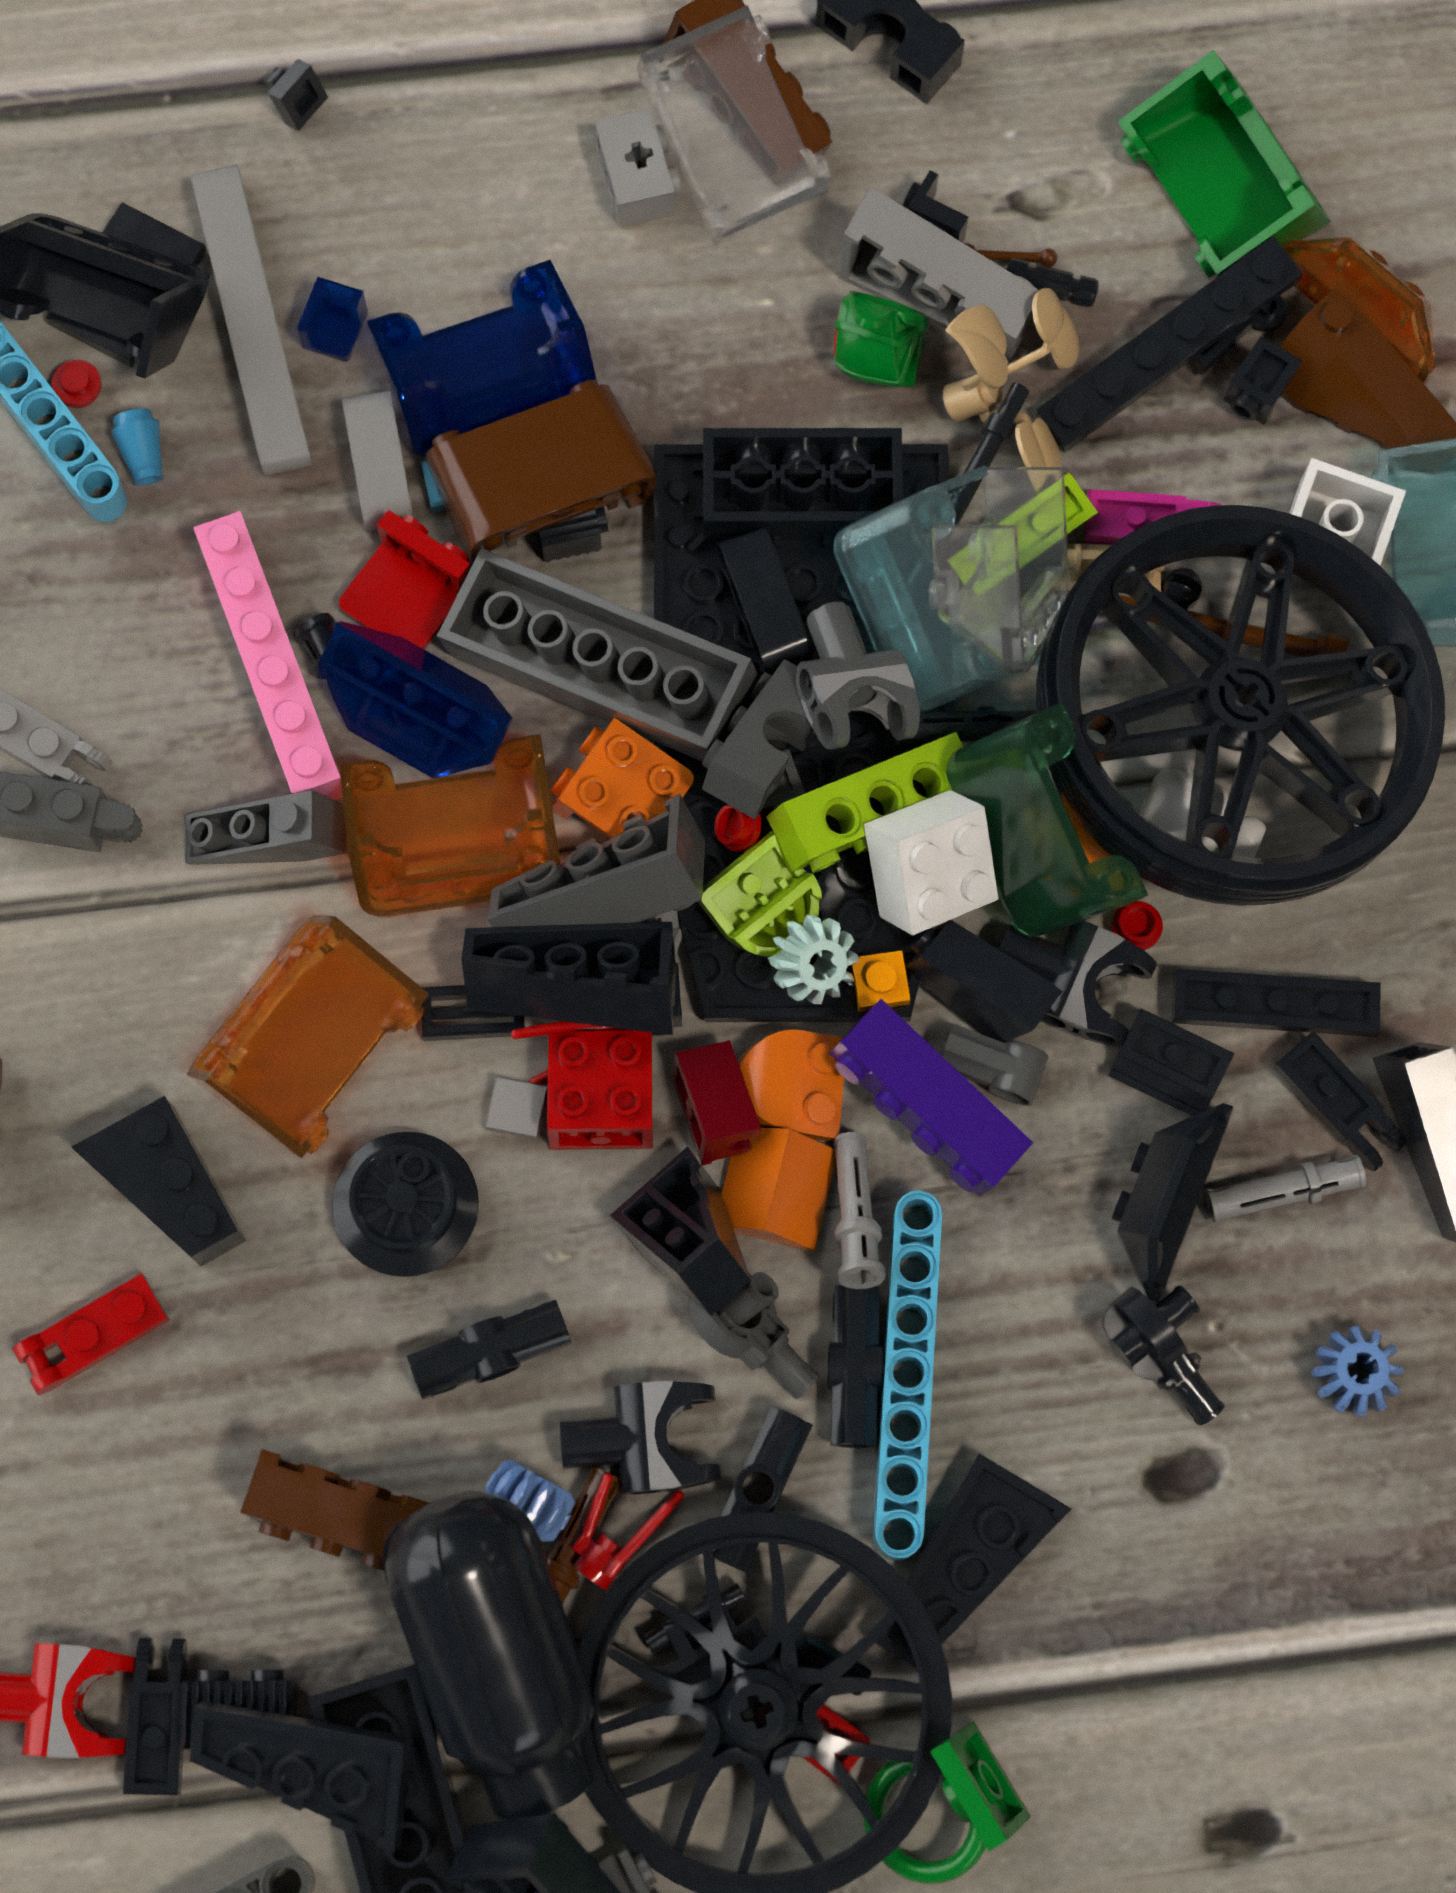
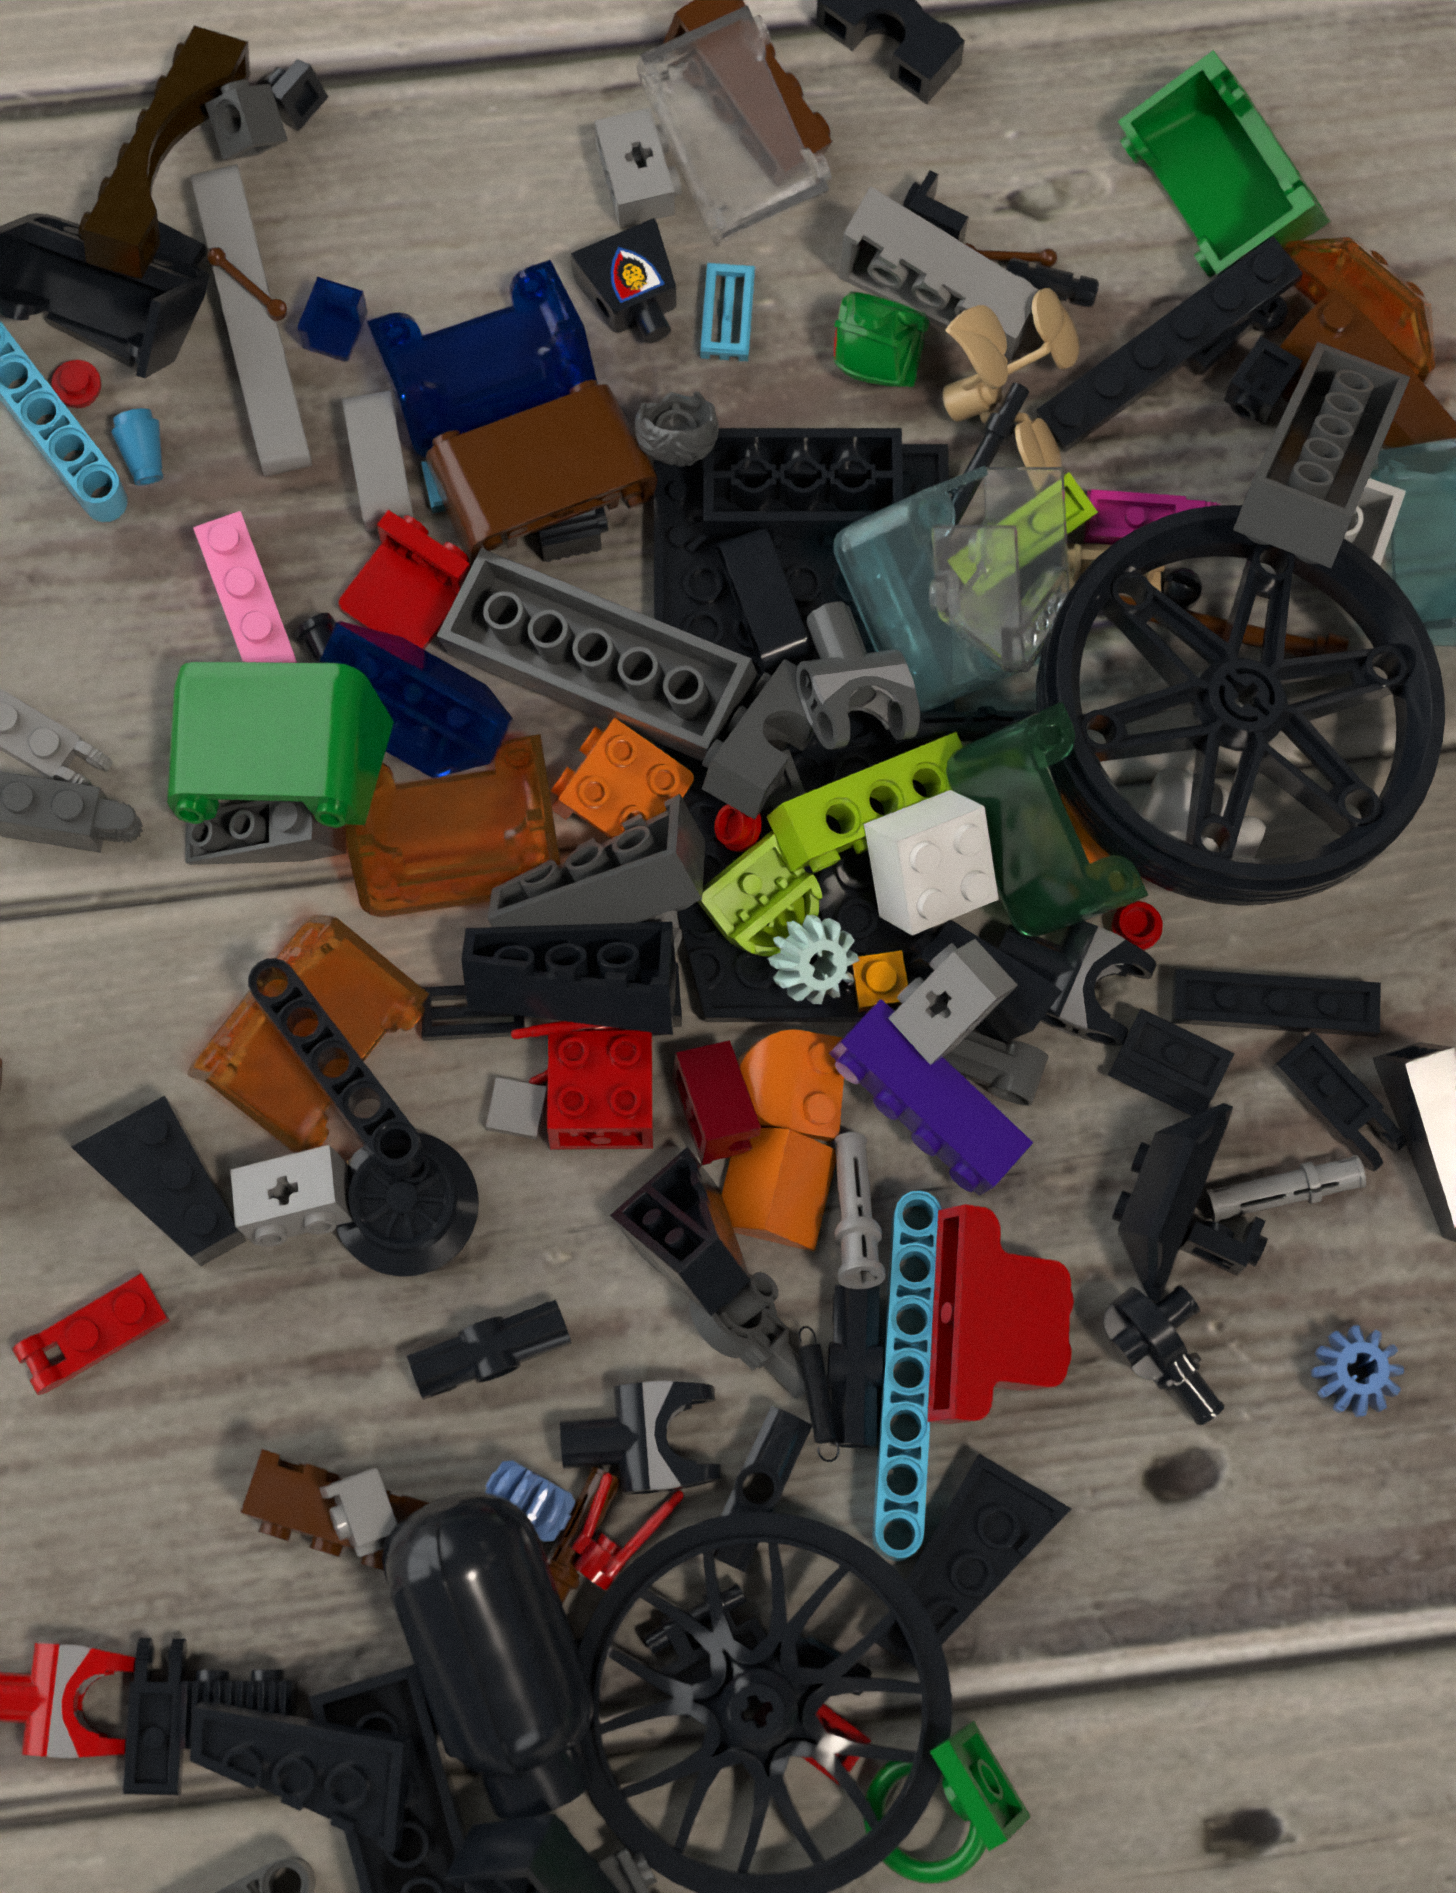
none -> dark brown arch [78,25,250,279]
none -> green windscreen [167,662,394,828]
none -> dark grey brick [205,80,288,160]
none -> reddish brown hinge [207,247,287,321]
none -> light grey brick [231,1145,354,1247]
none -> black beam [248,958,424,1178]
none -> light grey brick [319,1468,397,1557]
none -> black torso [571,218,677,343]
none -> dark grey hair [635,391,719,467]
none -> medium azure tile [700,263,755,362]
none -> black piece [798,1326,839,1462]
none -> light grey brick [888,939,1018,1065]
none -> red brick [927,1204,1074,1424]
none -> black bracket [1180,1217,1268,1276]
none -> dark grey brick [1233,342,1410,568]

